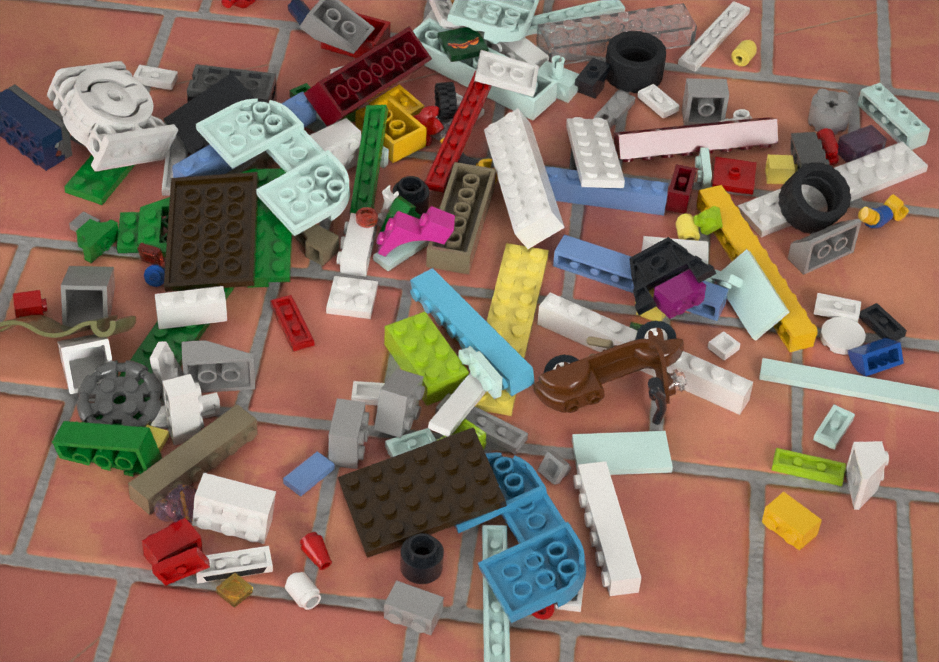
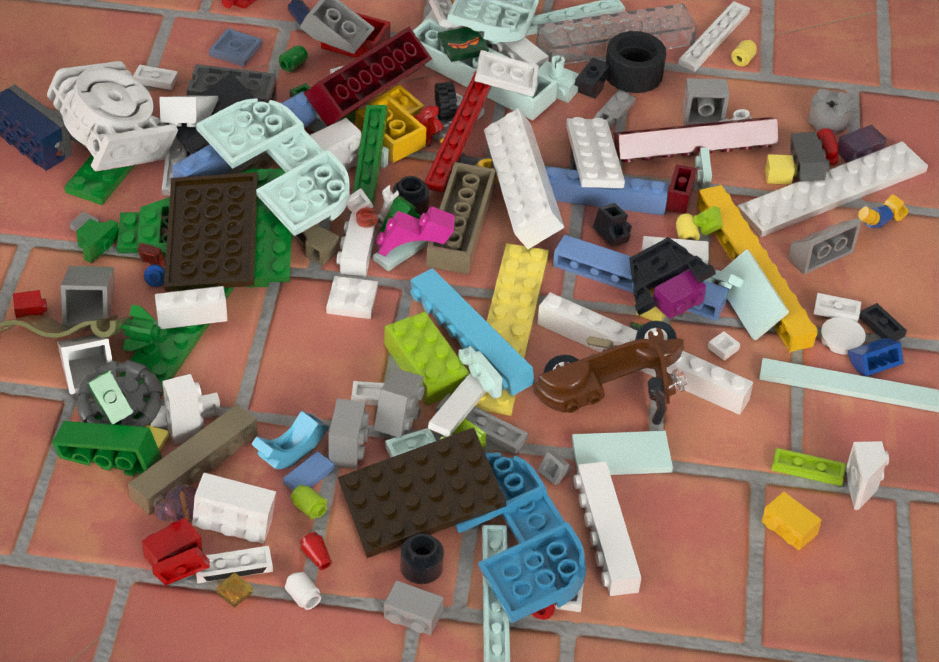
white wing [150,342,184,406] -> none
light grey slope [181,340,255,393] -> none
red tile [270,295,315,352] -> none
white plate [638,84,680,119] -> none
red plate [712,157,757,195] -> none
black tyre [778,162,851,234] -> none
light aqua plate [813,405,855,450] -> none
light aqua brick [857,83,930,150] -> none
none -> brick [87,370,133,425]
none -> green brick [121,305,161,352]
none -> white slope [160,96,218,127]
none -> sand blue tile [209,28,262,67]
none -> medium azure arch [251,411,329,469]
none -> green brick [279,45,308,72]
none -> lime brick [291,485,327,519]
none -> white plate [347,188,374,214]
none -> black brick [593,203,632,246]

